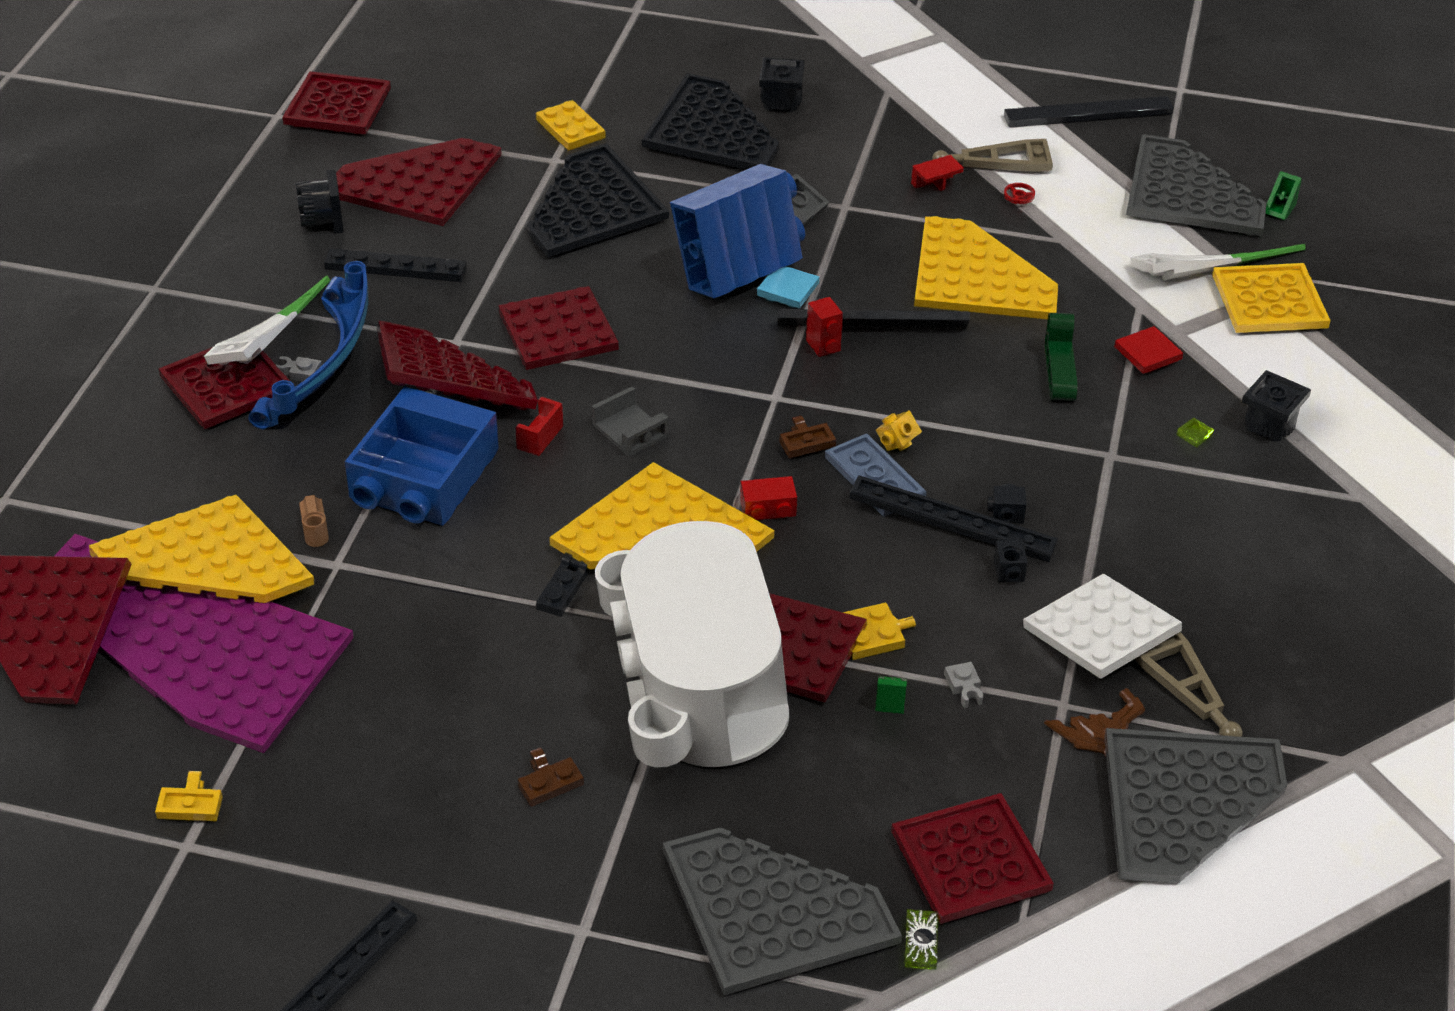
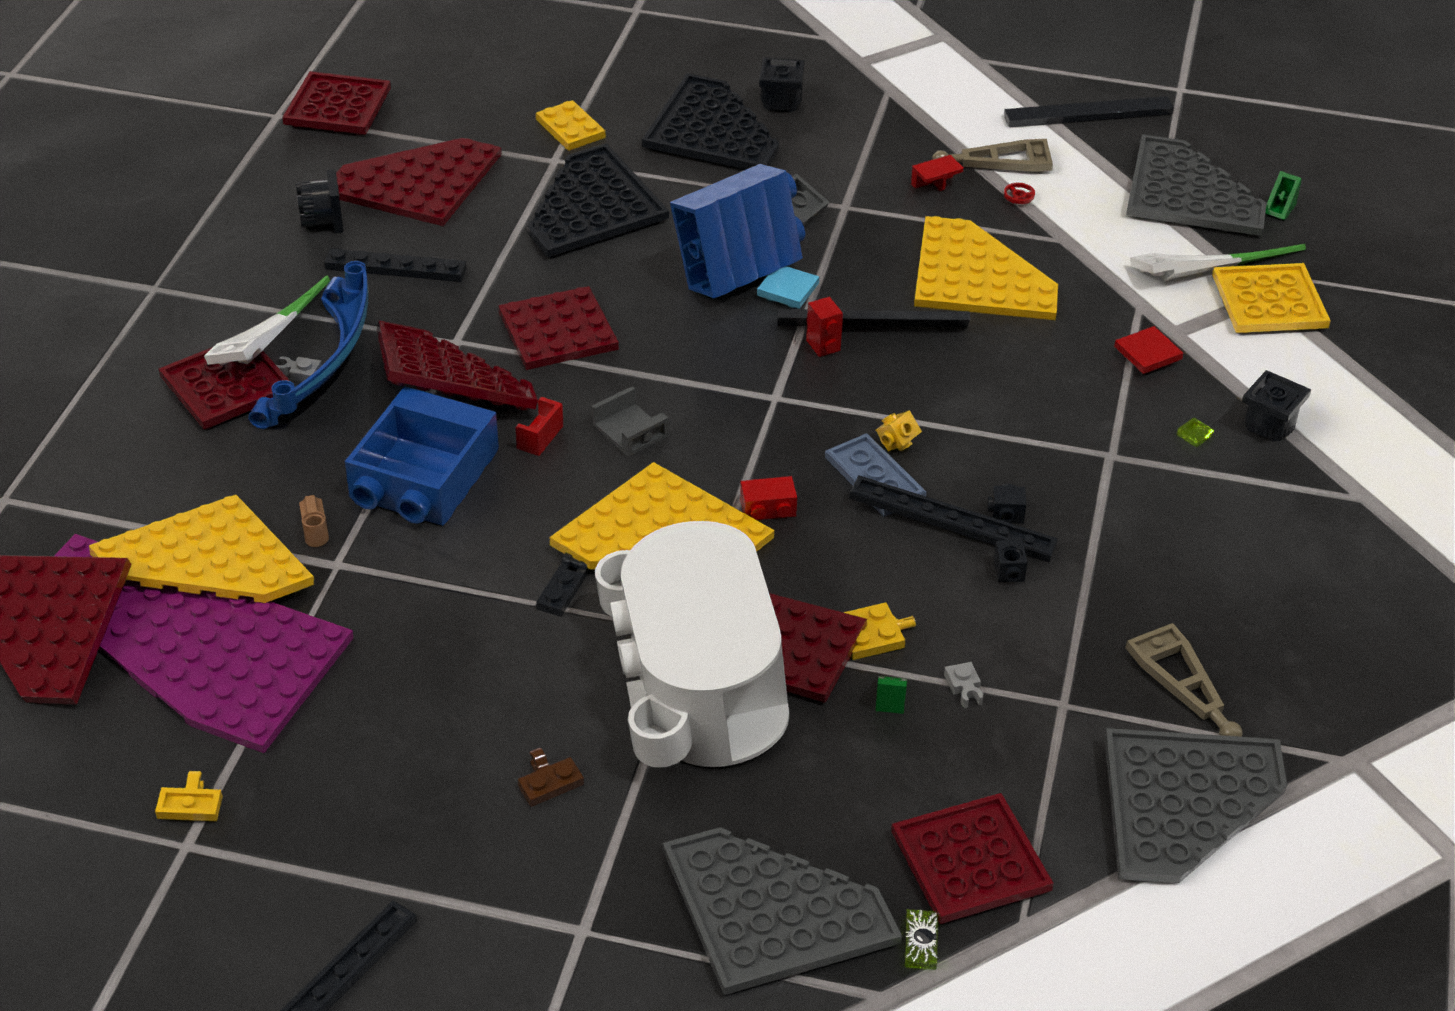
reddish brown plate [779,415,836,458] -> none
white plate [1023,574,1182,679] -> none
reddish brown animal [1044,688,1145,757] -> none
dark green beam [1045,313,1078,401] -> none

